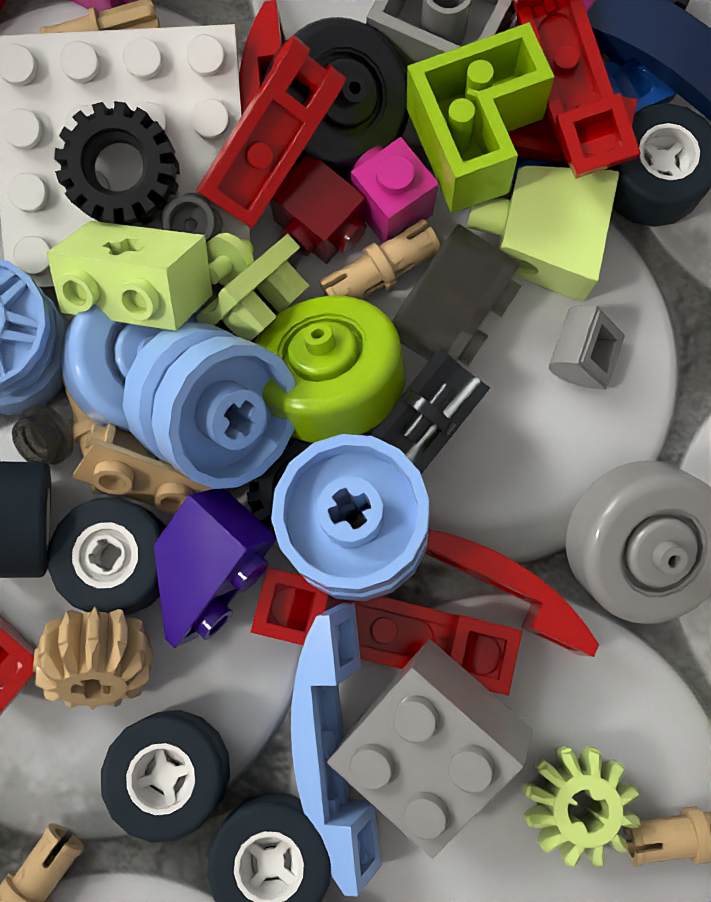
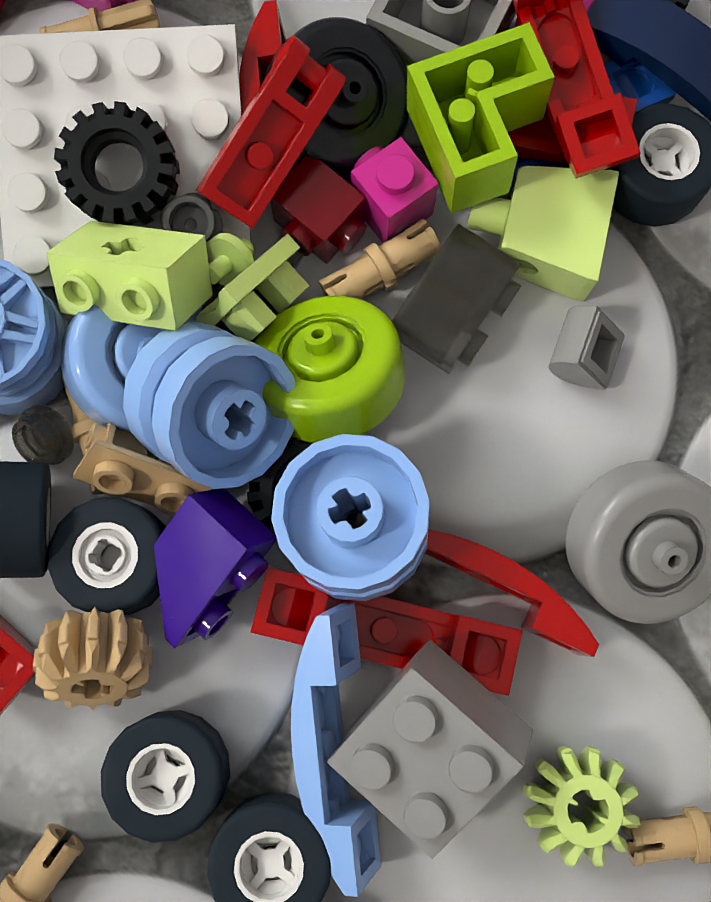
black hips [370,348,490,474] -> none

